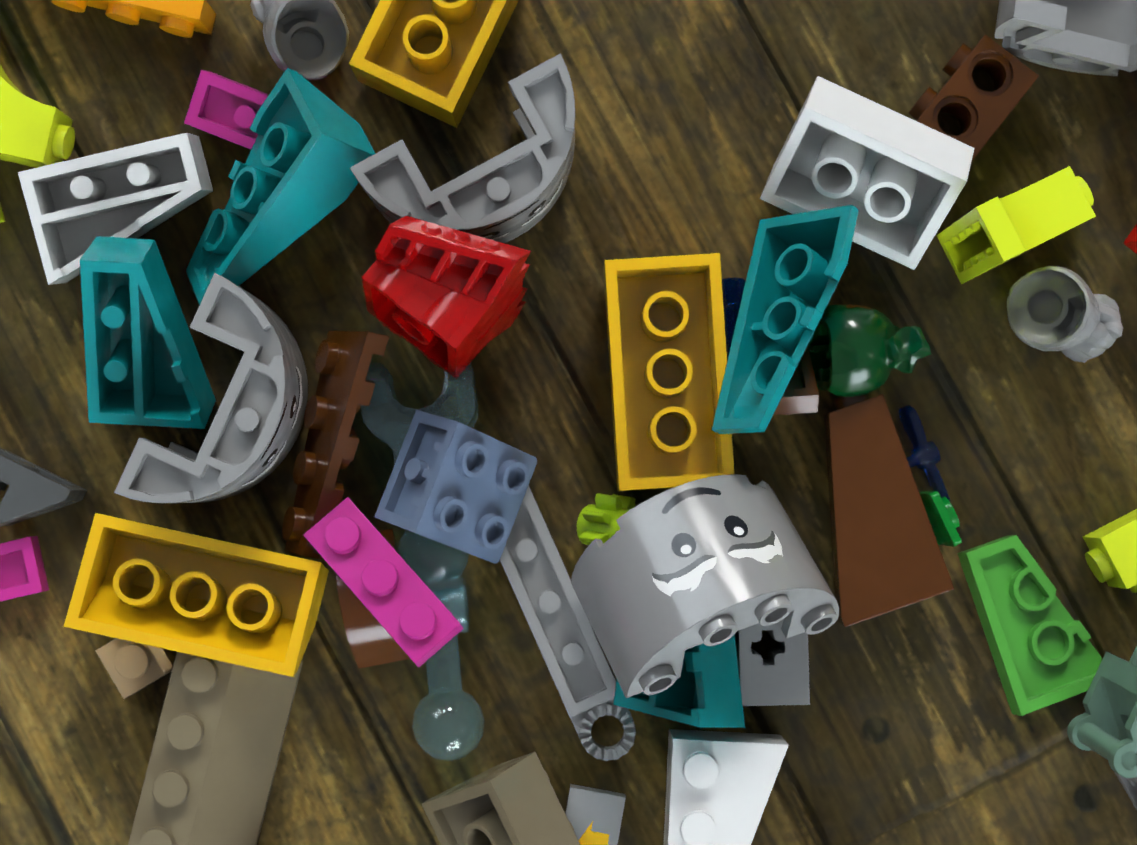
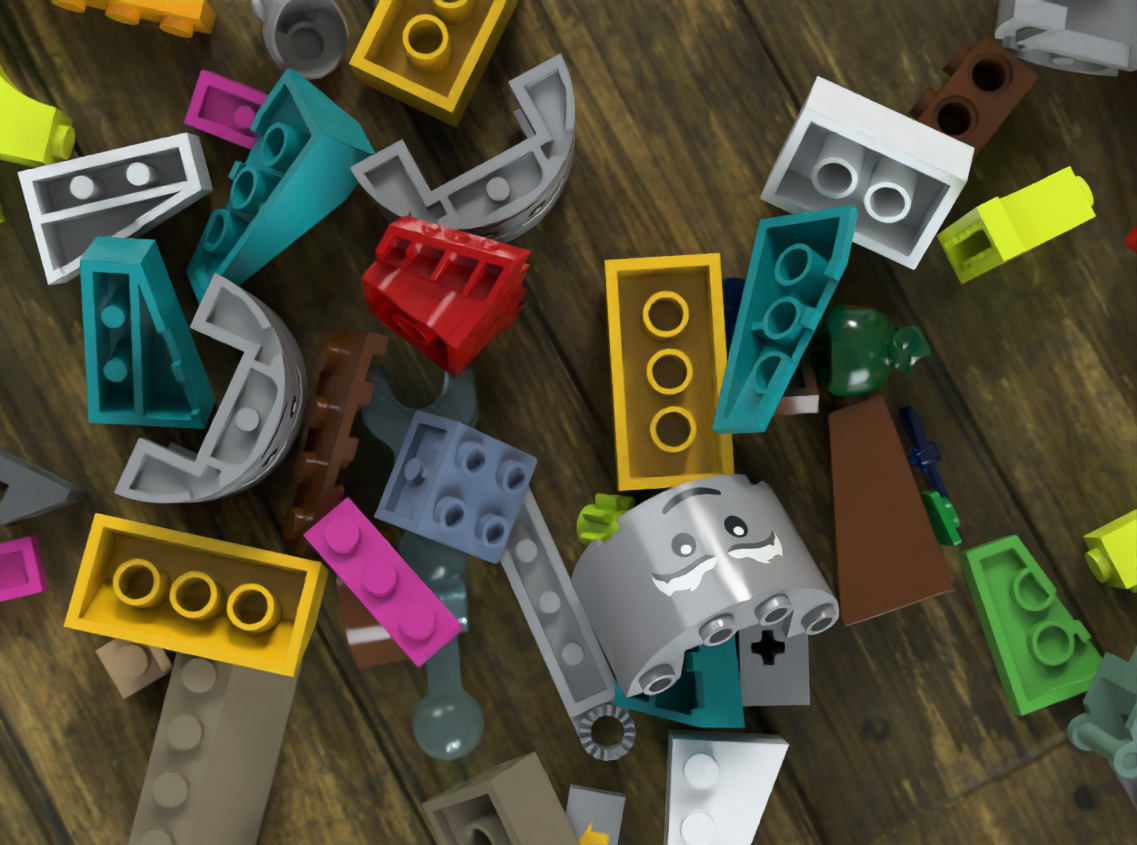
light grey hair [1007,266,1123,363] -> none

